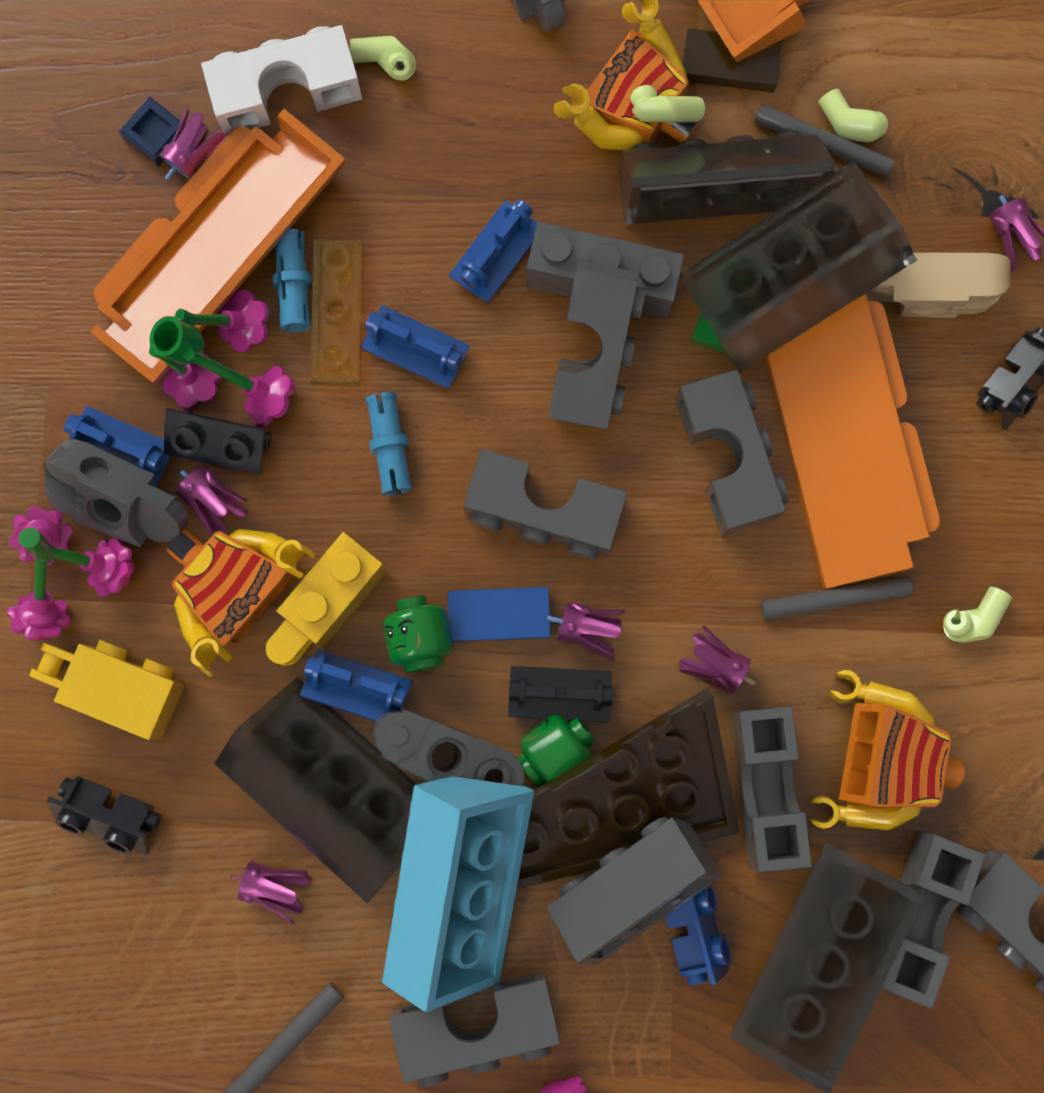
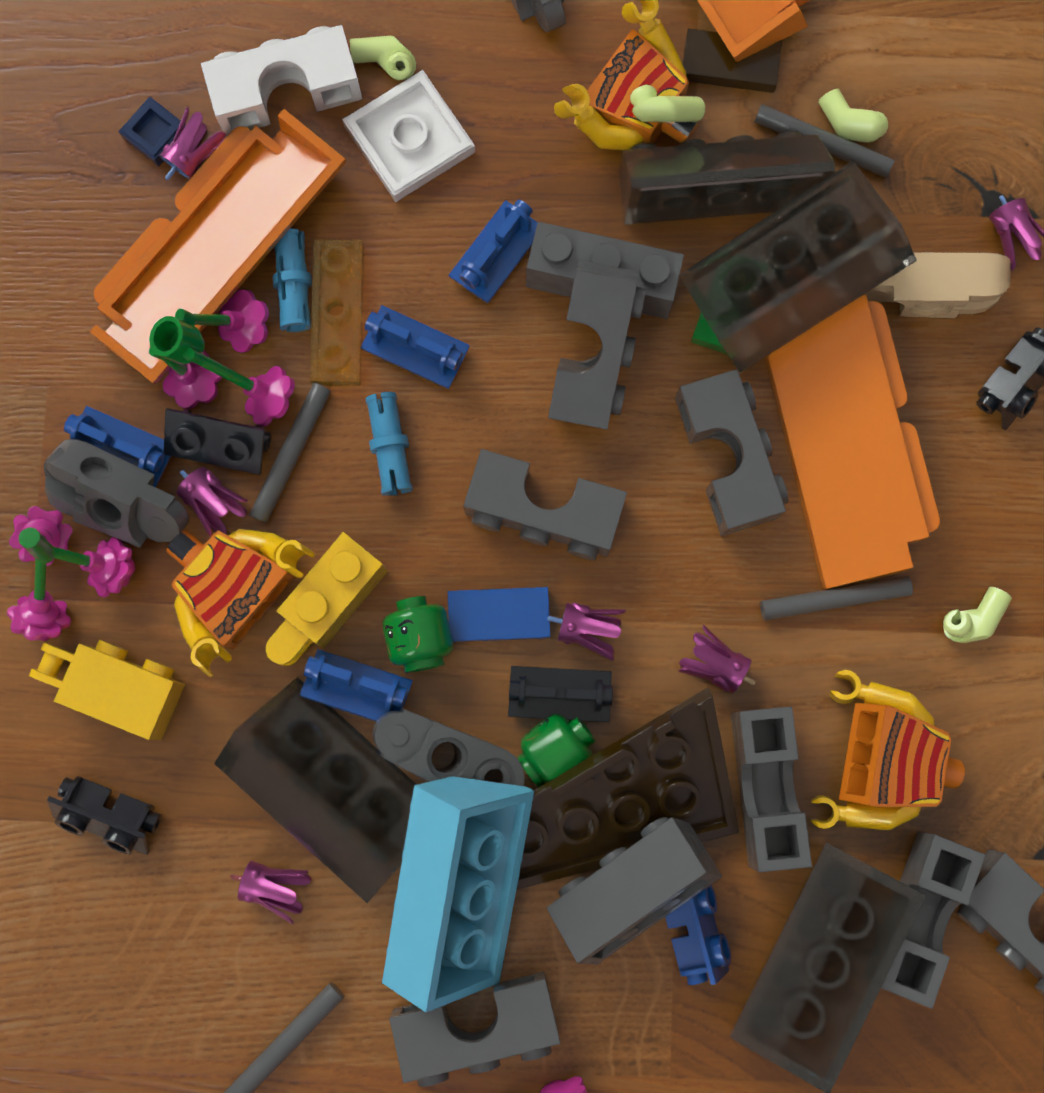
none -> dark grey piece [249,383,331,524]
none -> white tile [342,70,475,202]

